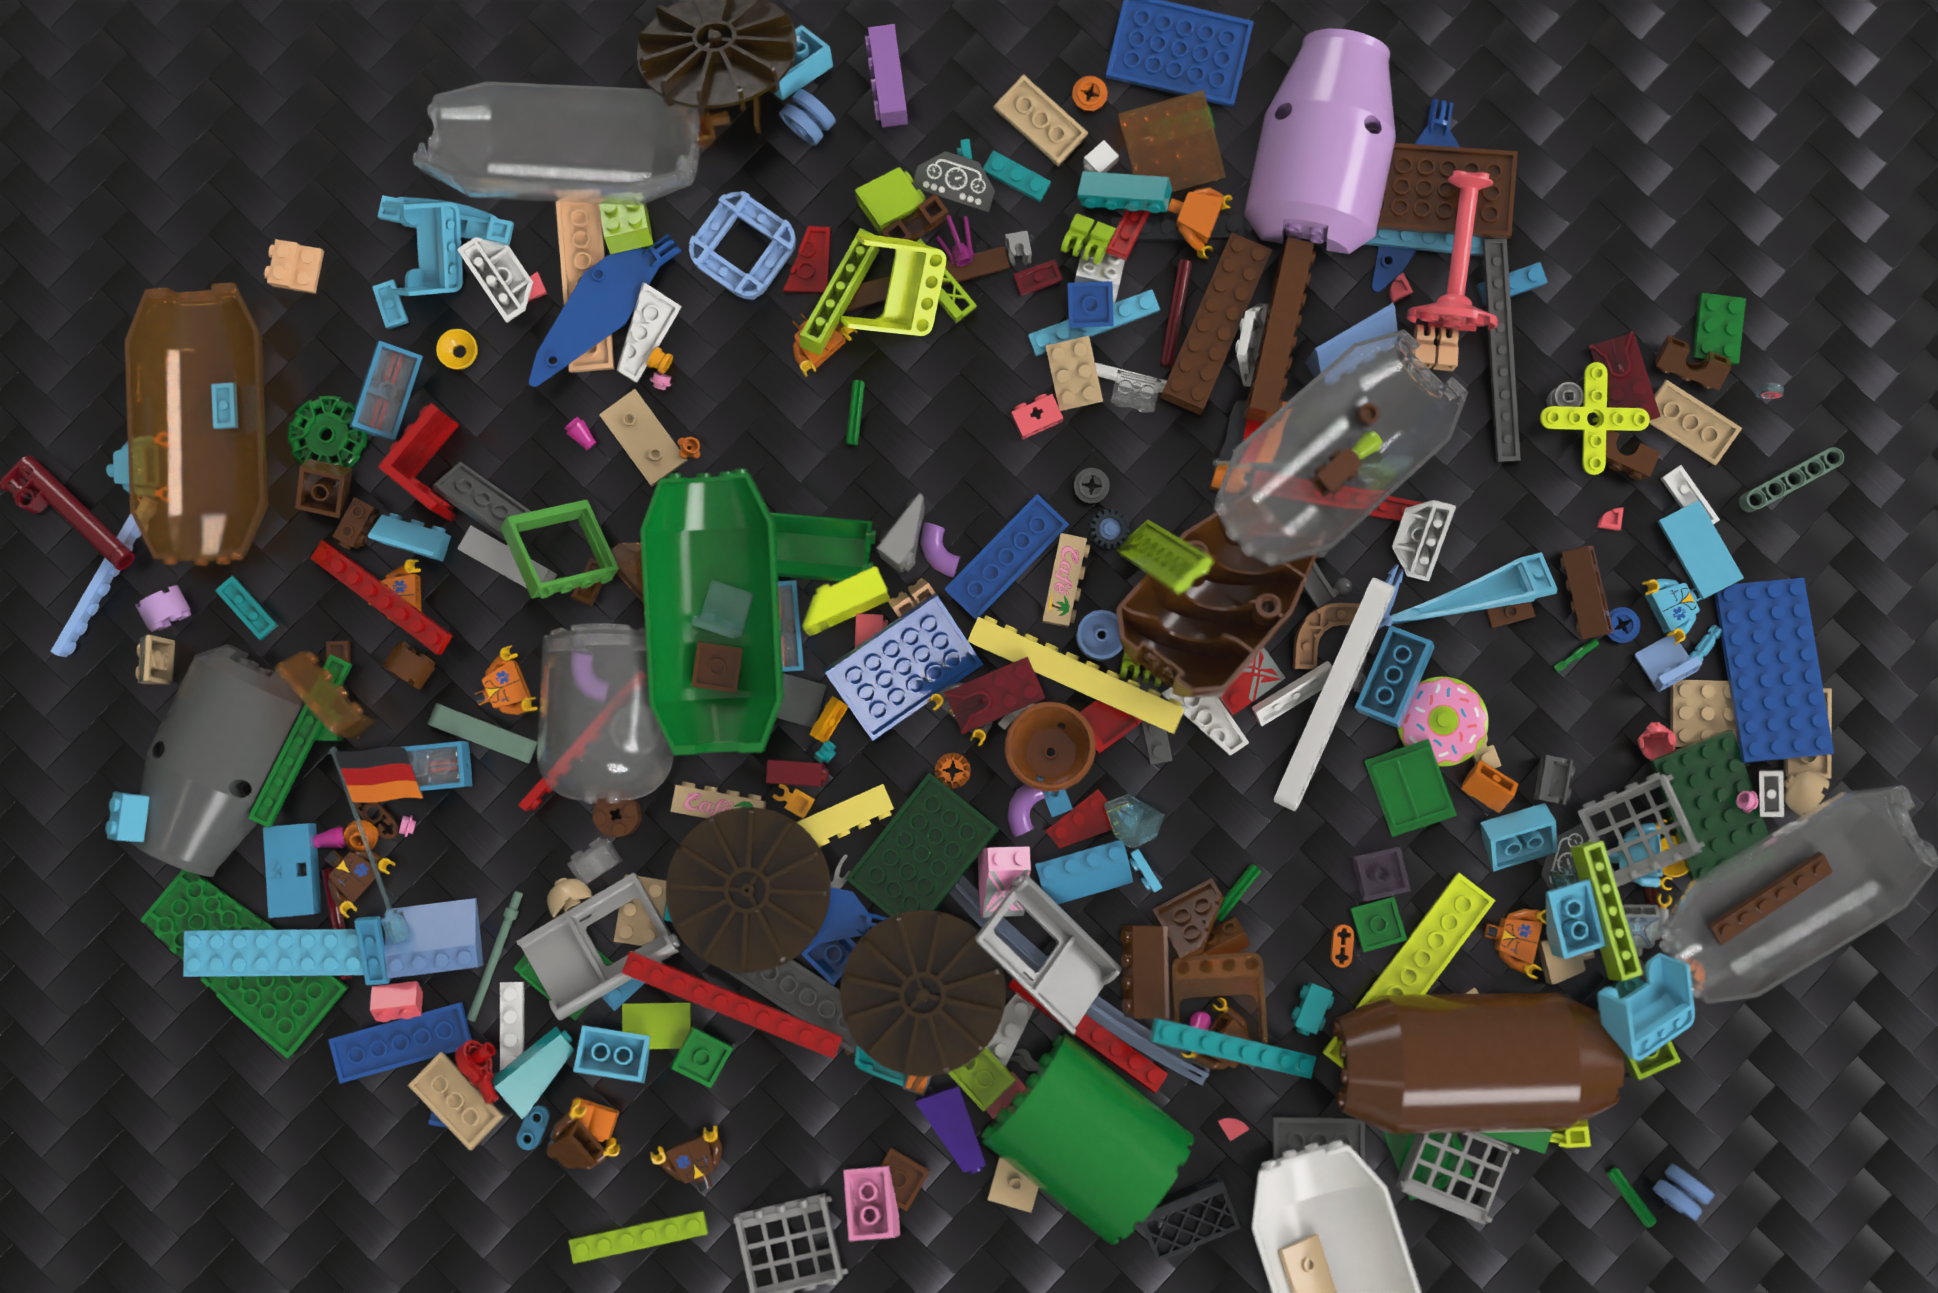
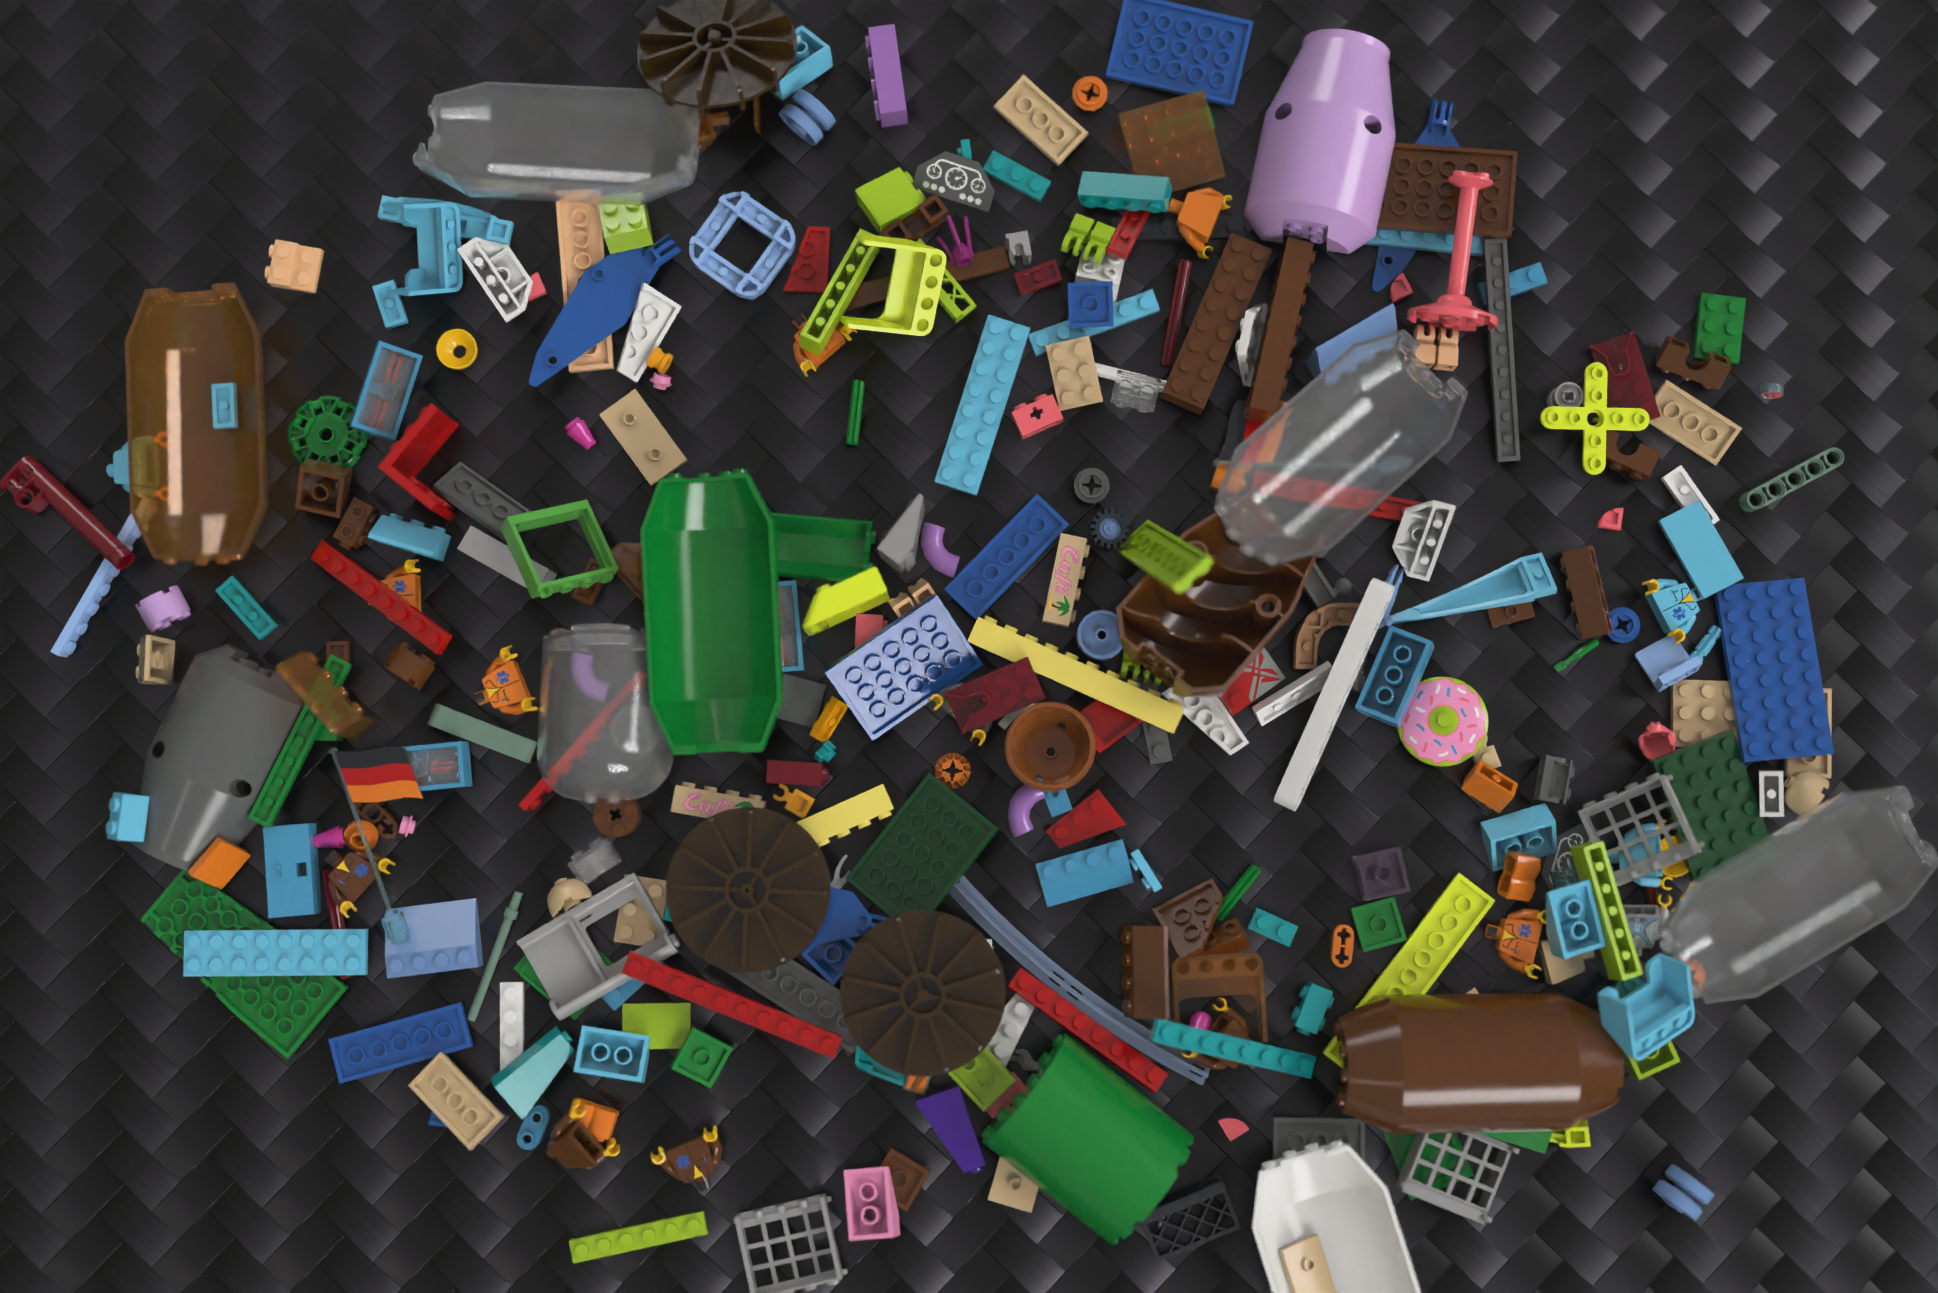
dark azure plate [354,916,391,985] -> none
coral brick [370,981,423,1022] -> none
red pin [455,1040,499,1105] -> none
orange plate [678,437,701,459] -> none
clear light blue bracket [691,580,754,639] -> none
reddish brown plate [691,641,743,693] -> none
light grey piece [975,874,1122,1034] -> none
bright pink slope [978,847,1031,918] -> none
white brick [1083,140,1119,173] -> none
clear light blue slope [1104,794,1165,848] -> none
reddish brown brick [1309,447,1362,497] -> none
lime cone [1352,430,1383,460] -> none
reddish brown tile [1356,403,1380,426] -> none
green piece [1365,739,1457,837] -> none
green axle [1607,1167,1656,1228] -> none
reddish brown plate [1708,852,1833,946] -> none
bright pink plate [1736,791,1759,813] -> none
none -> orange tile [188,837,251,890]
none -> medium azure plate [934,315,1030,496]
none -> teal plate [1247,908,1298,947]
none -> orange brick [1498,851,1541,902]

